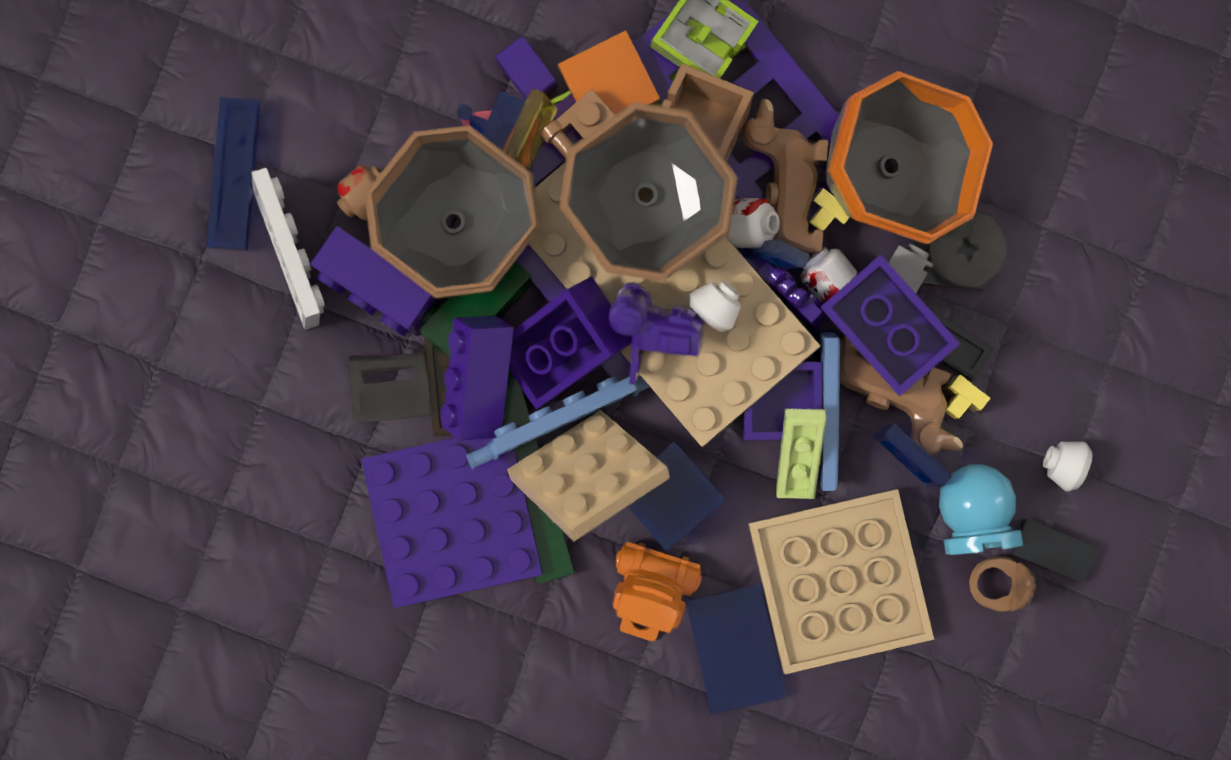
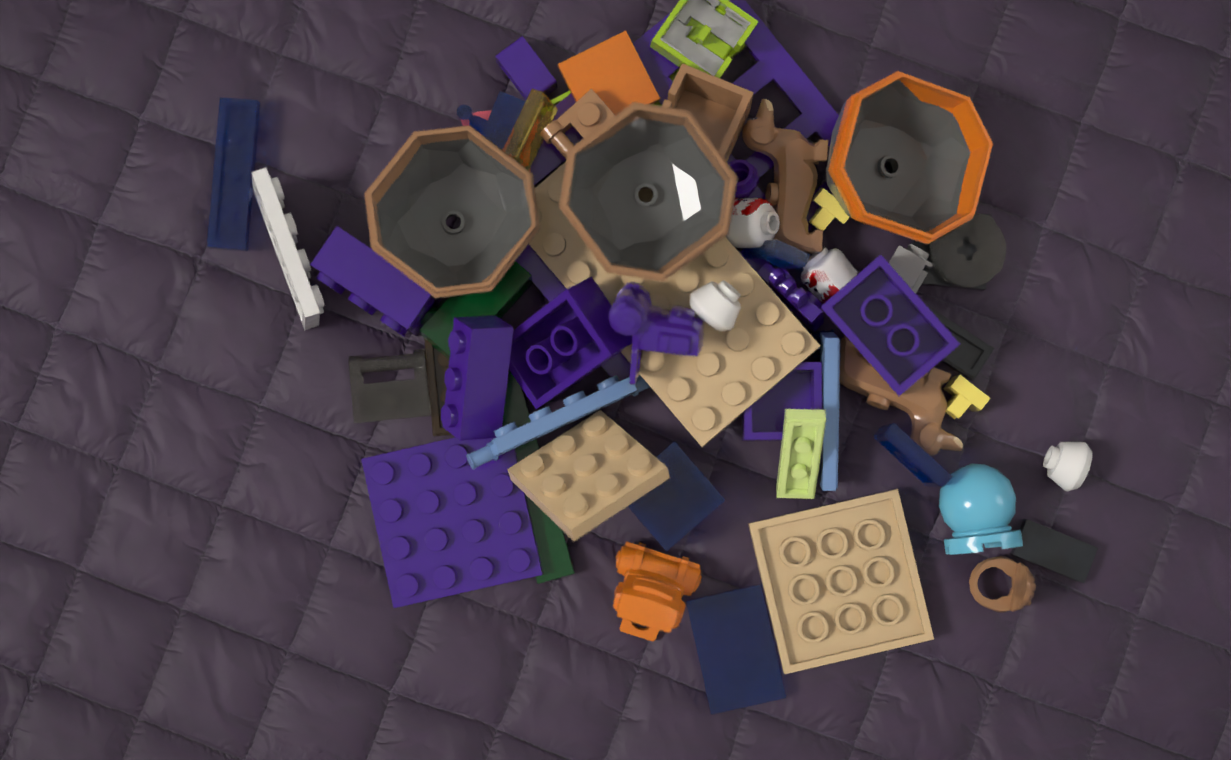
medium nougat head [337,164,382,221] -> none
none -> dark purple plate [728,160,759,199]

